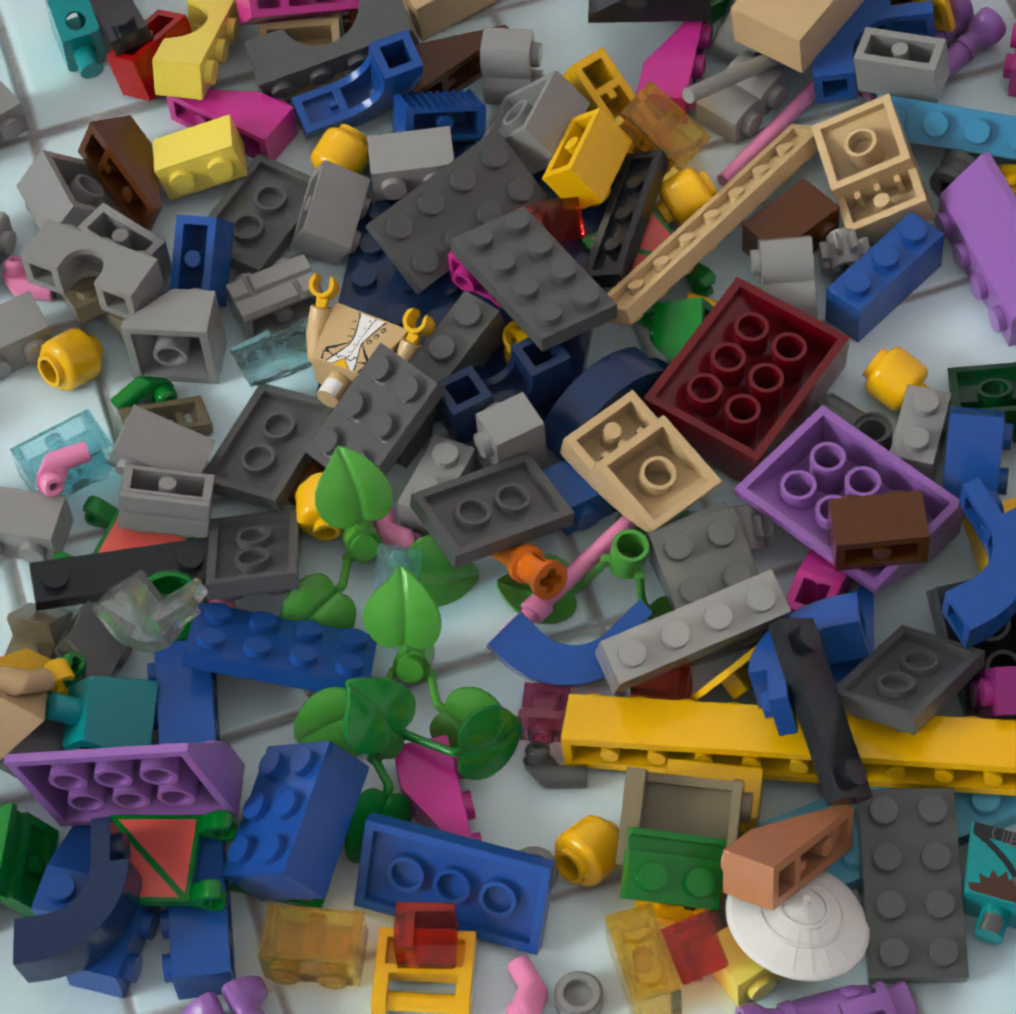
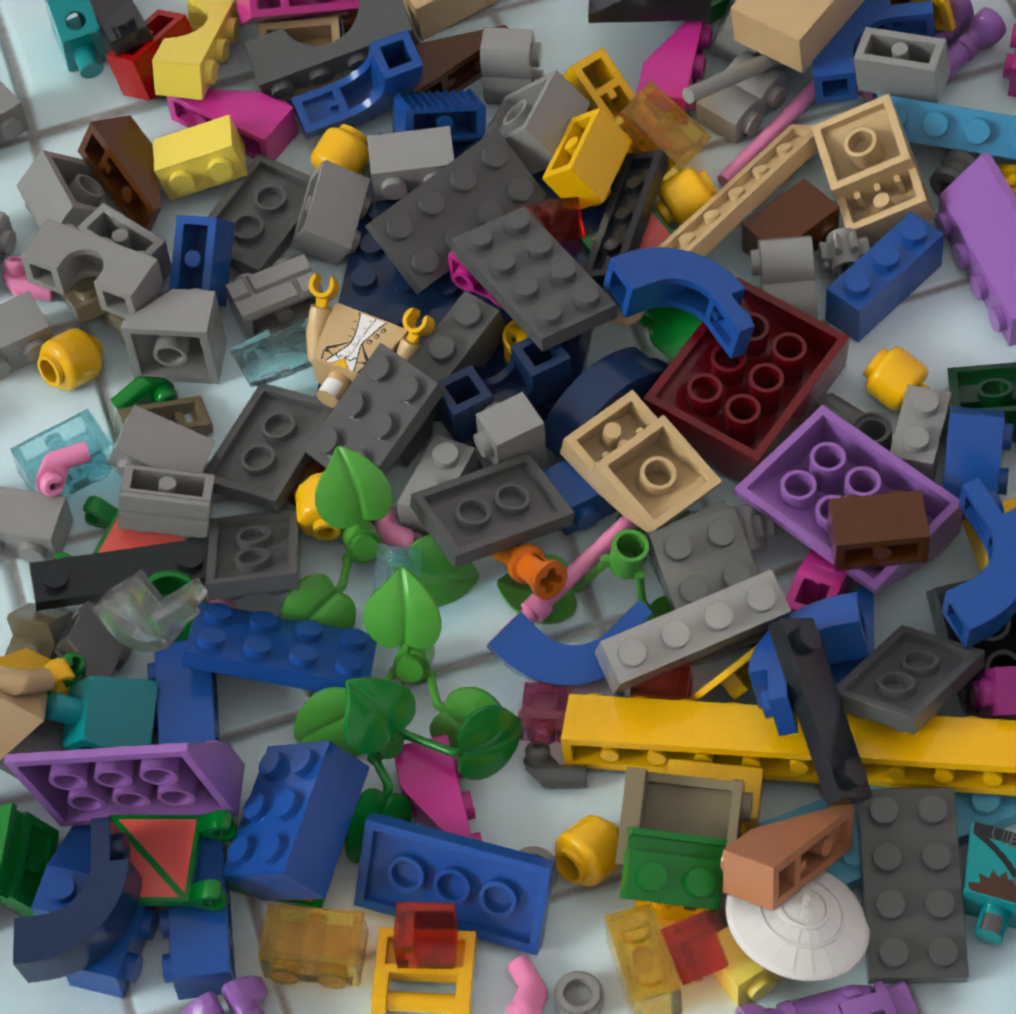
none -> blue arch [603,247,755,359]

